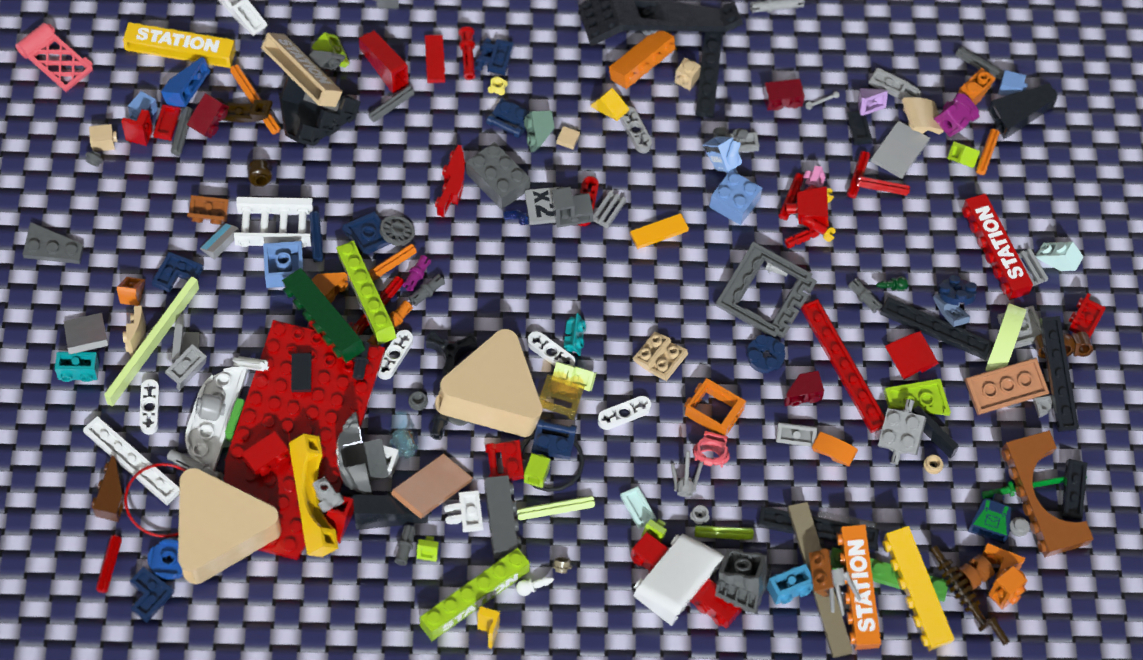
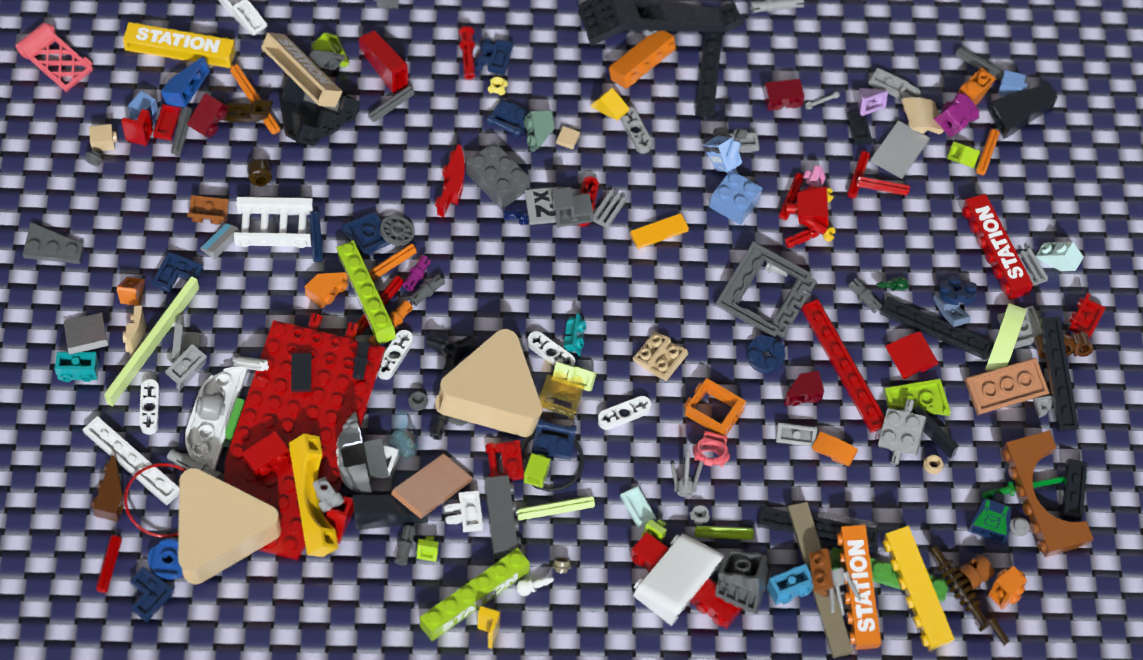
medium blue brick [263,241,304,288] -> none
dark green brick [282,268,365,363] -> none
red tile [425,35,445,83] -> none
tan brick [675,58,701,90] -> none
orange slope [982,543,1025,578] -> none

